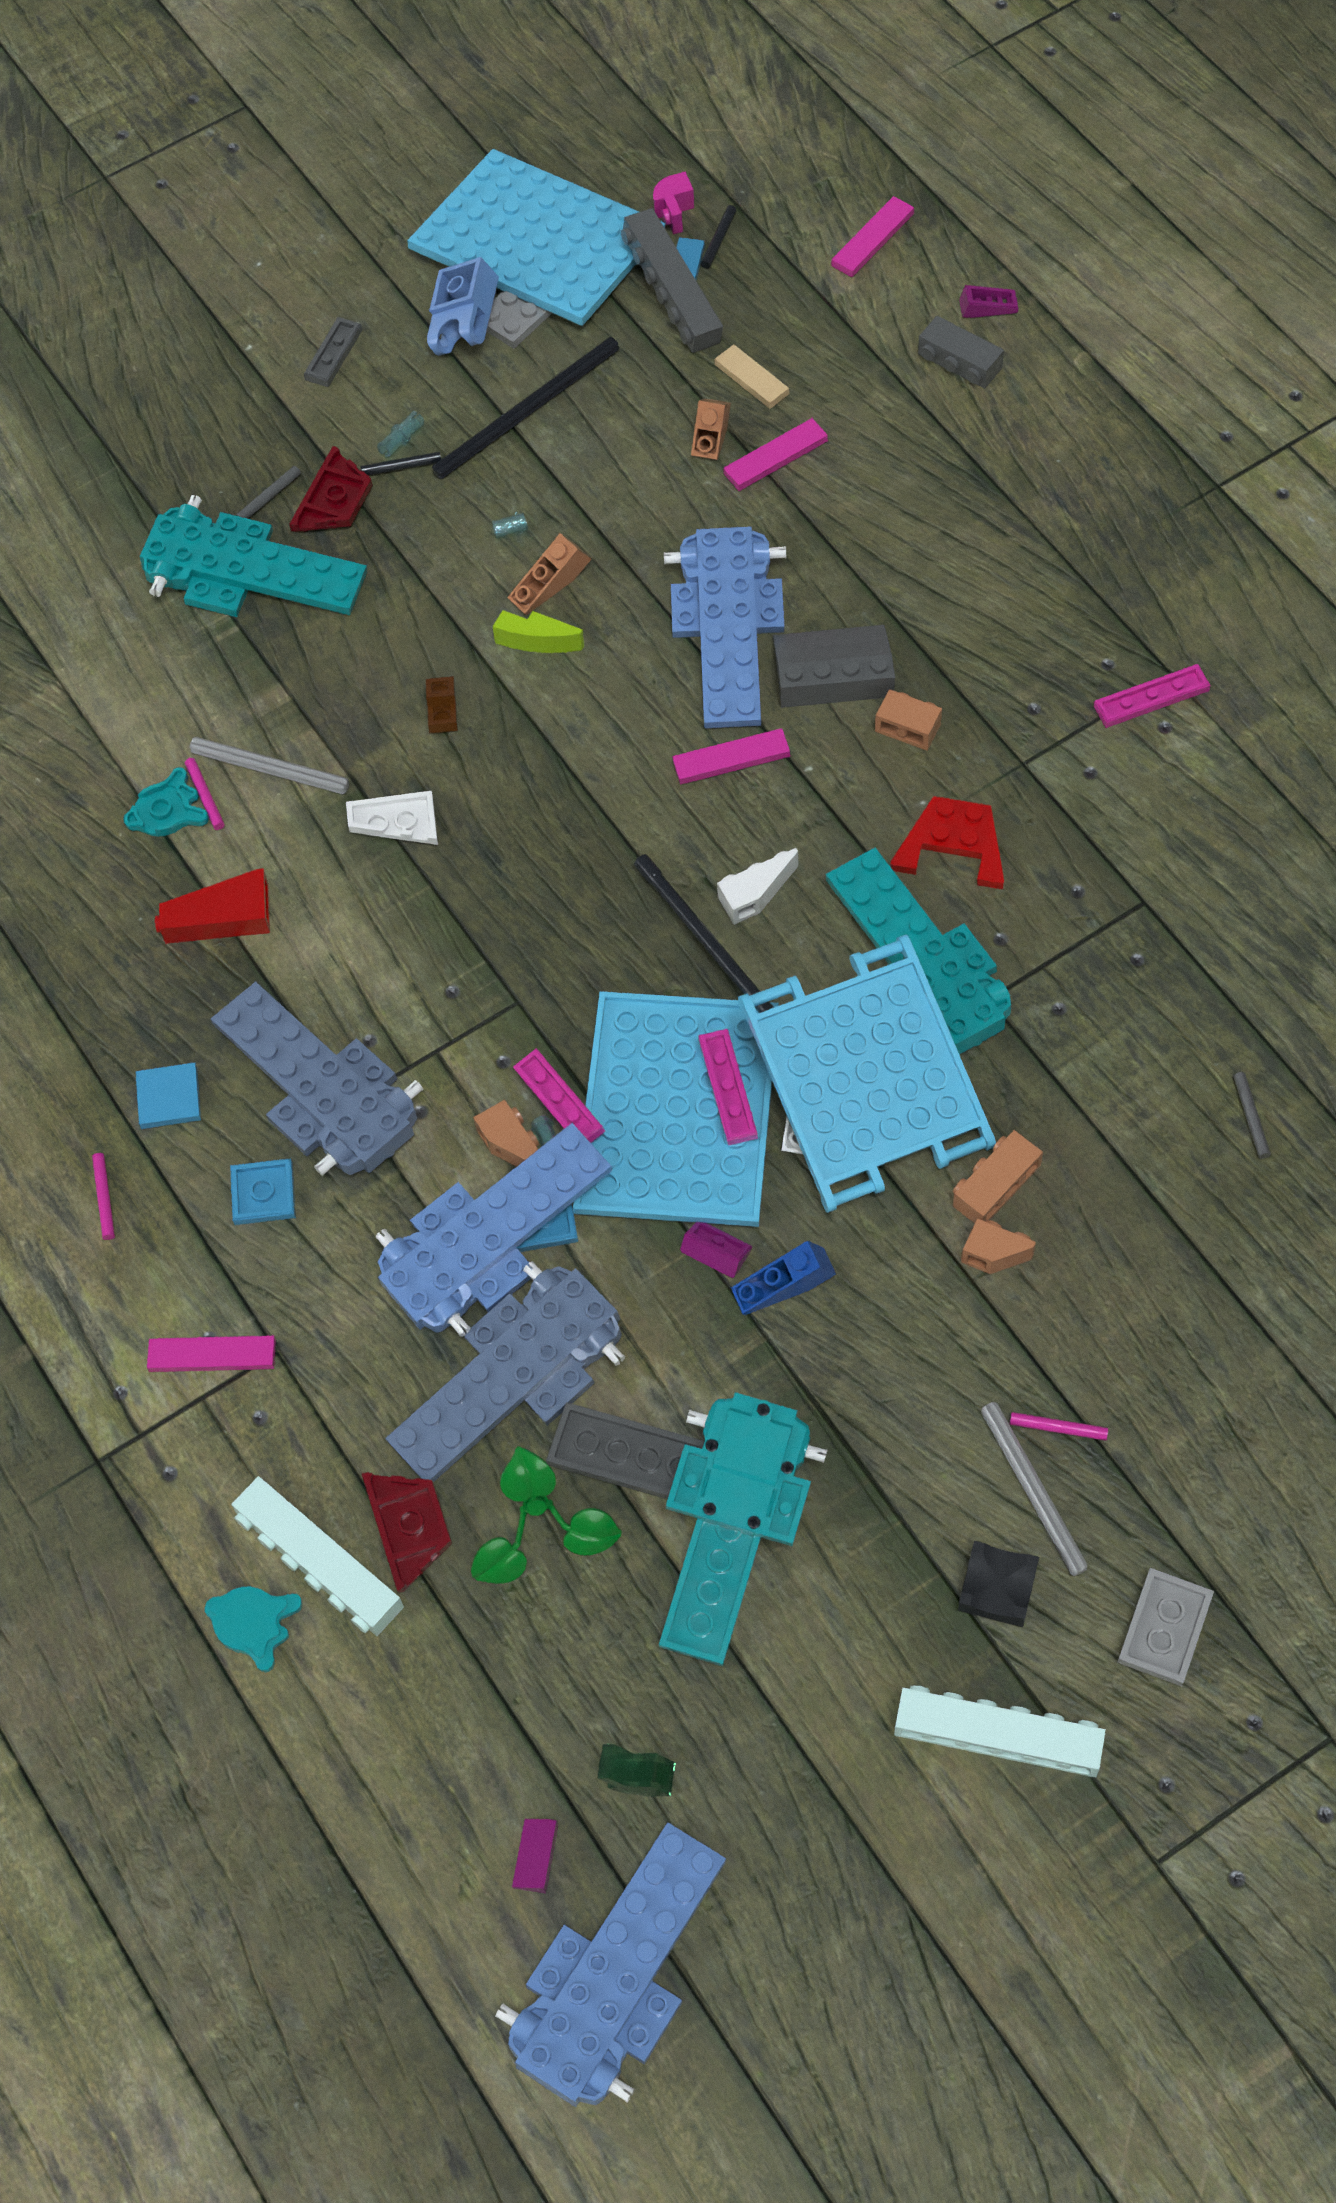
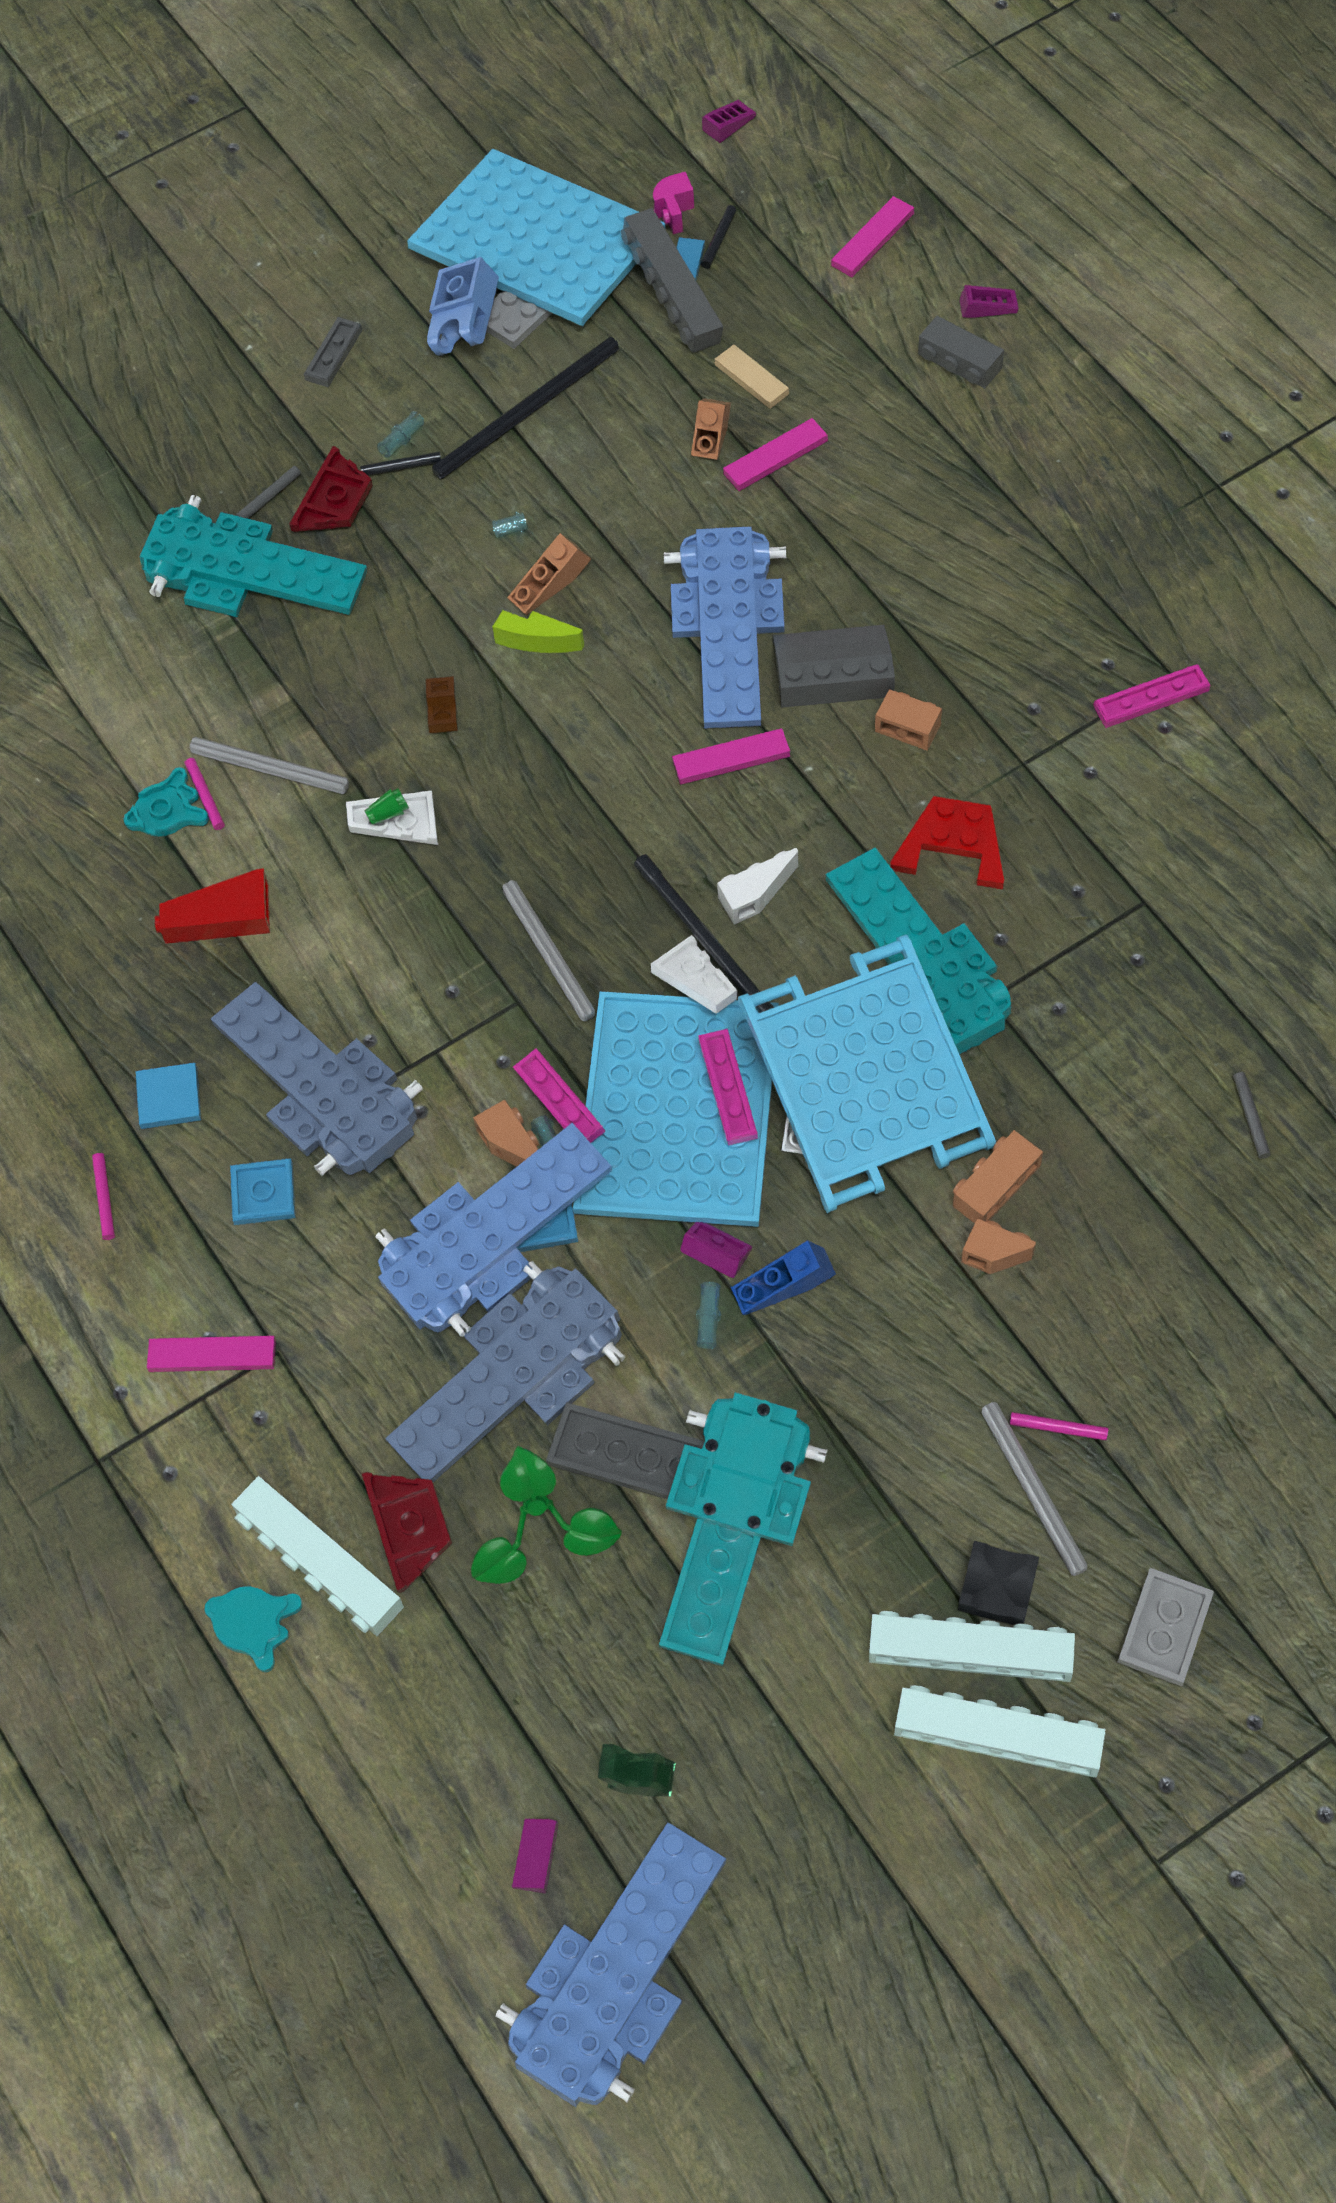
none -> green cone [364,788,409,825]
none -> light grey axle [502,880,595,1022]
none -> white wing [651,935,737,1014]
none -> clear light blue pin [696,1282,721,1349]
none -> magenta slope [702,100,756,143]
none -> light aqua brick [869,1611,1075,1682]

